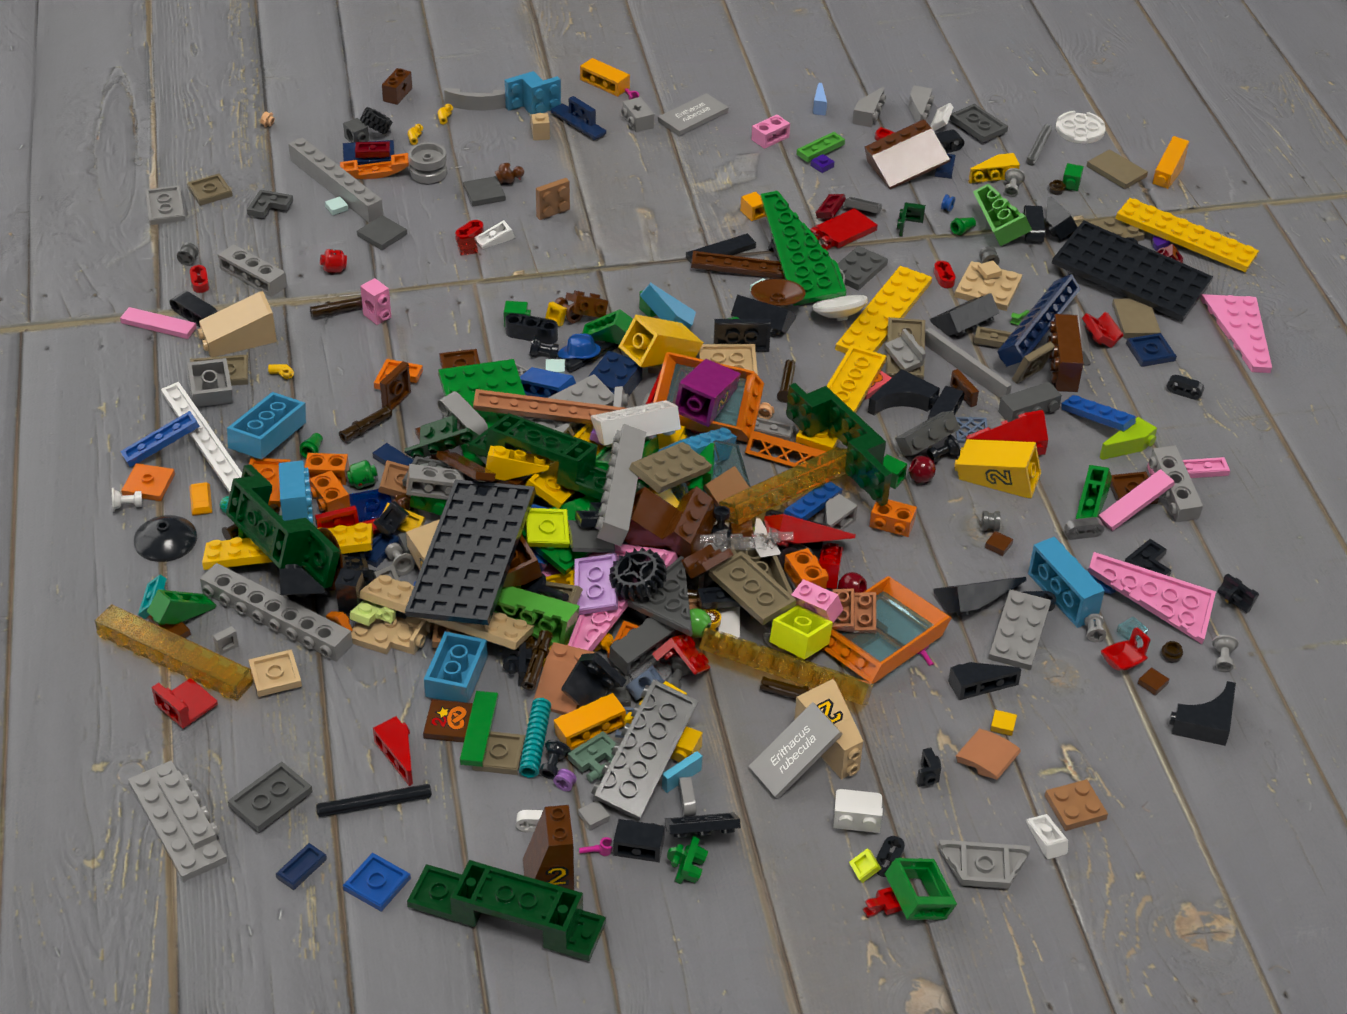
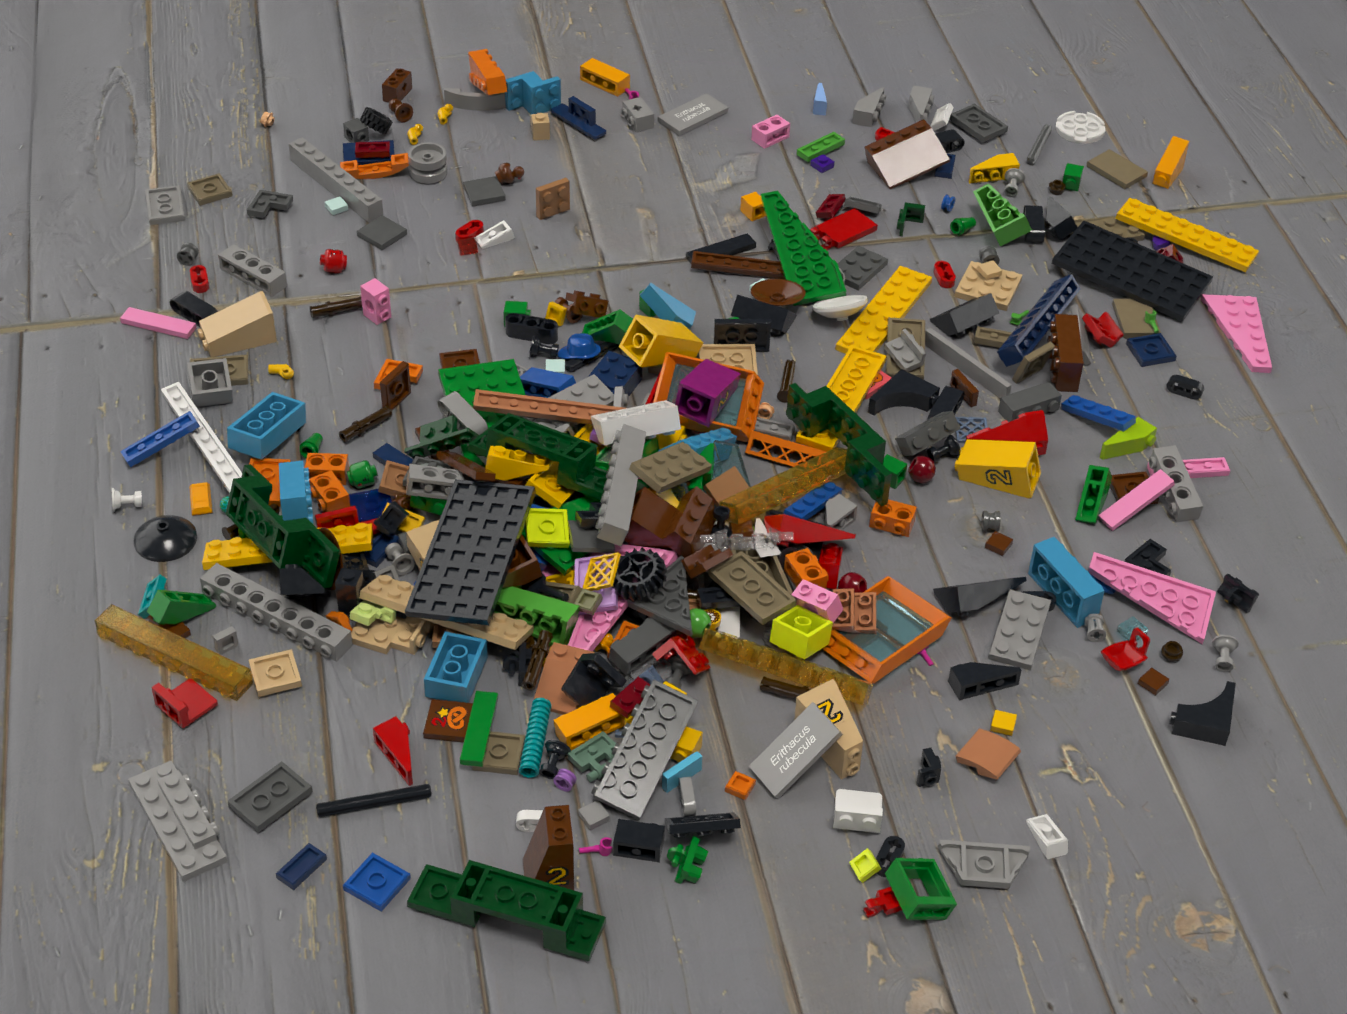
orange plate [121,463,175,501] -> none
medium nougat plate [1045,779,1108,831] -> none
flat silver beam [1064,517,1104,539] -> none
none -> reddish brown piece [389,98,413,122]
none -> orange wedge [468,49,507,95]
none -> olive tile [574,589,603,615]
none -> yellow window [582,552,621,591]
none -> dark red plate [610,676,650,719]
none -> orange tile [725,771,756,800]
none -> bright green hand [1144,310,1159,333]

